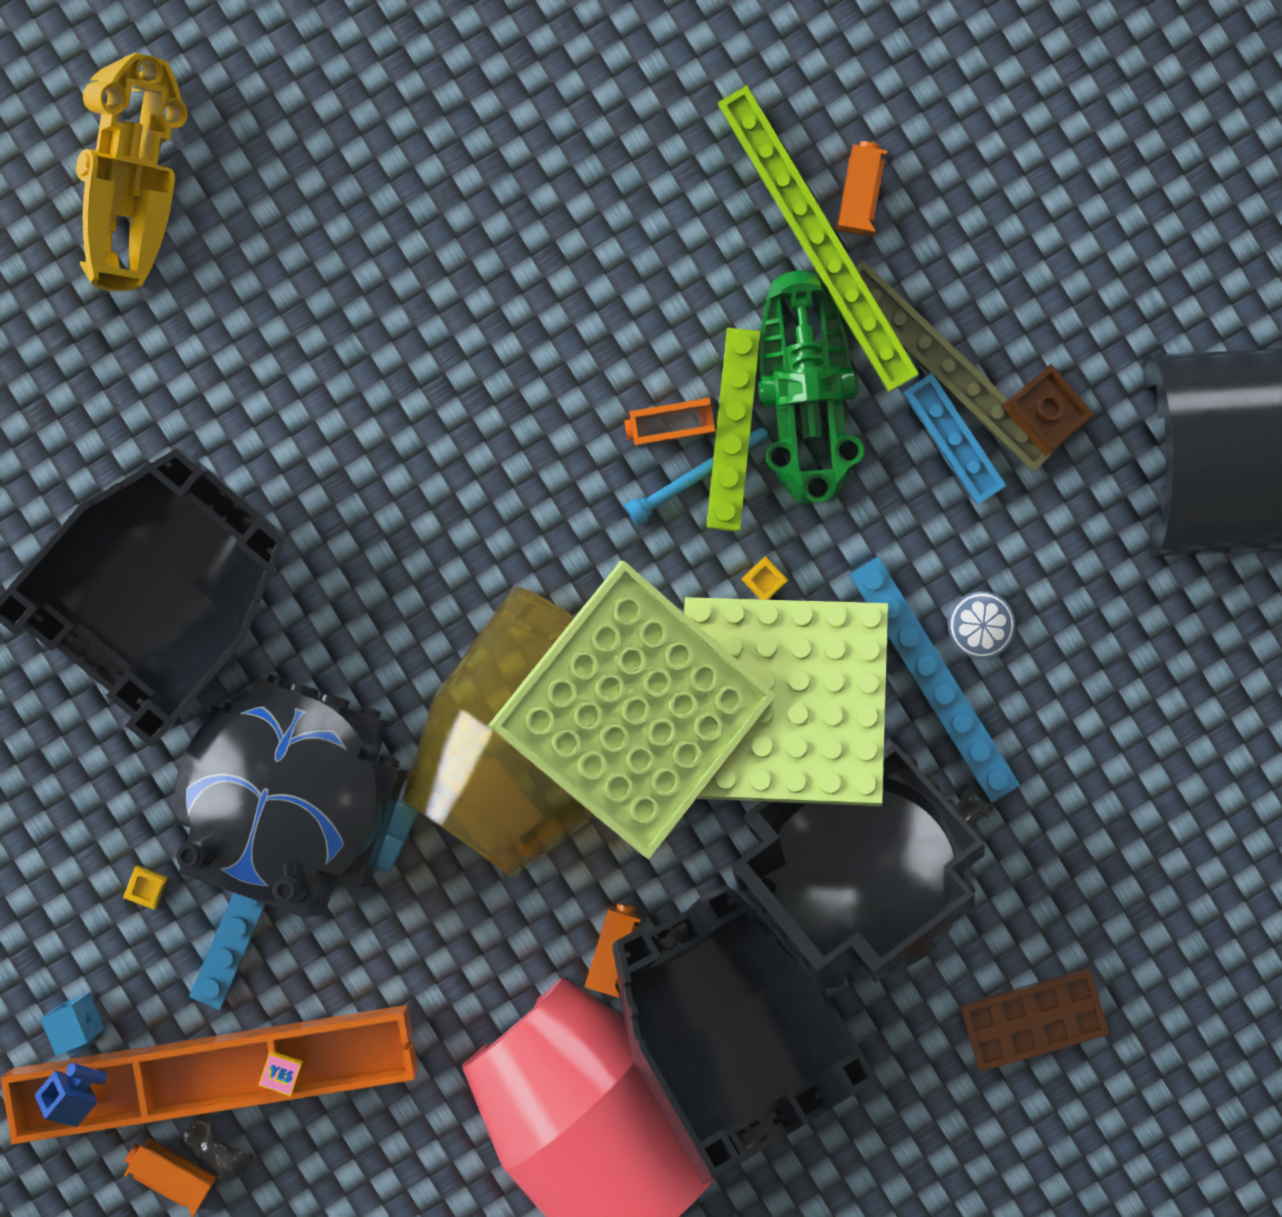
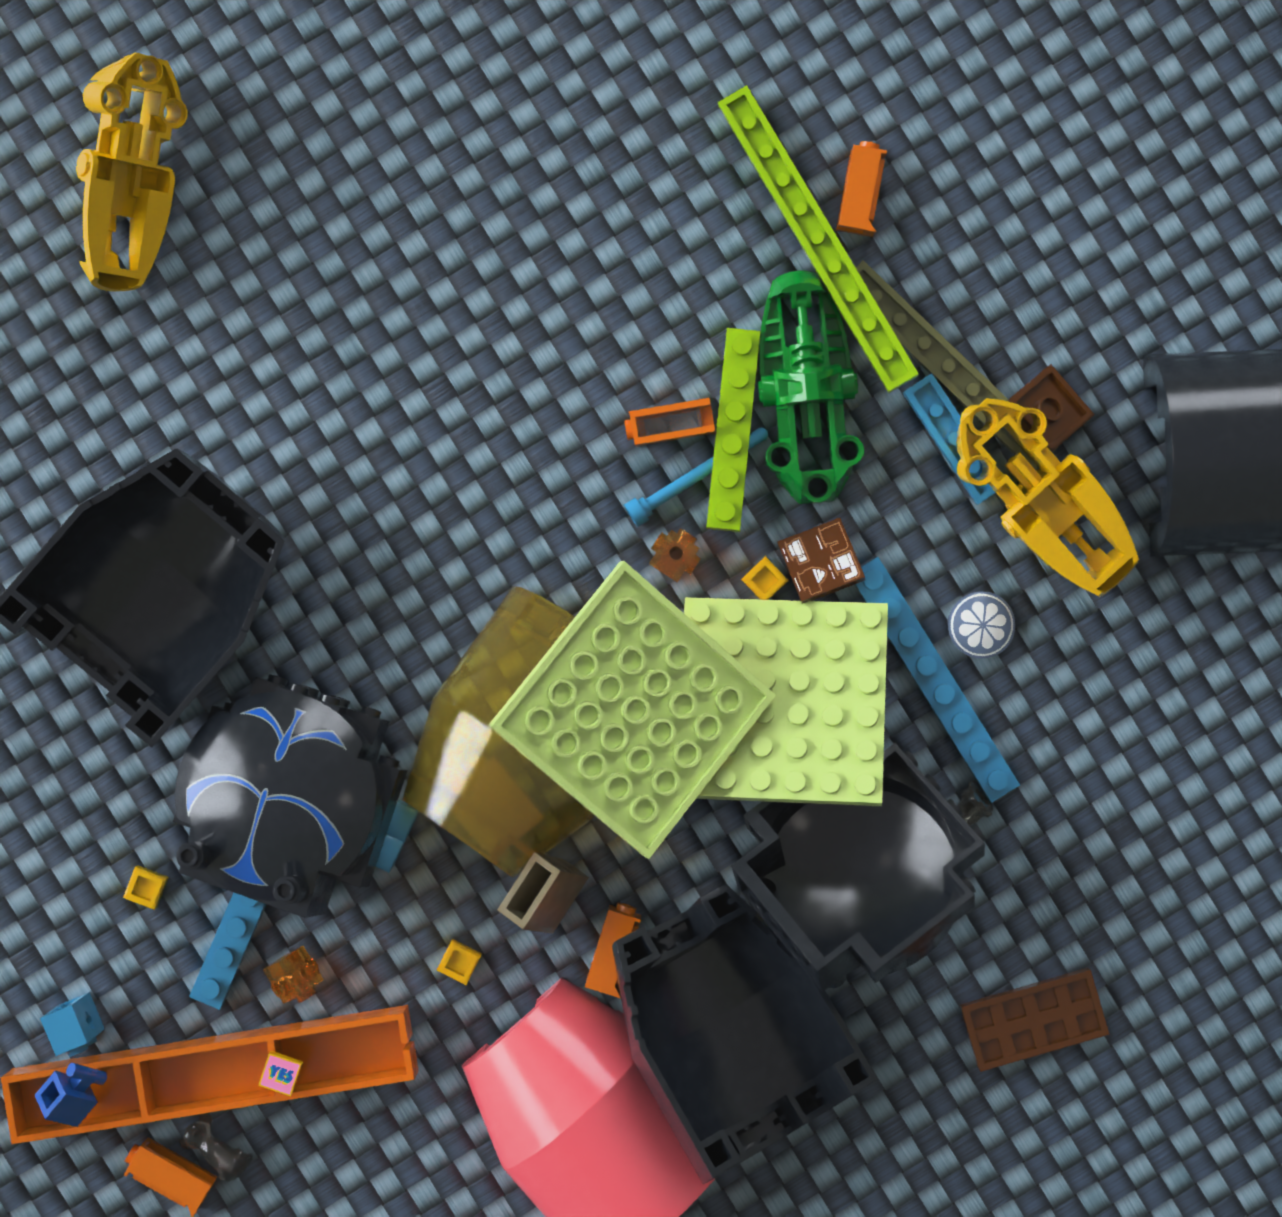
none -> clear orange brick [263,945,324,1004]
none -> yellow tile [437,939,482,985]
none -> dark tan brick [497,852,589,934]
none -> clear orange brick [649,528,701,582]
none -> reddish brown tile [777,518,865,603]
none -> yellow piece [956,398,1139,597]

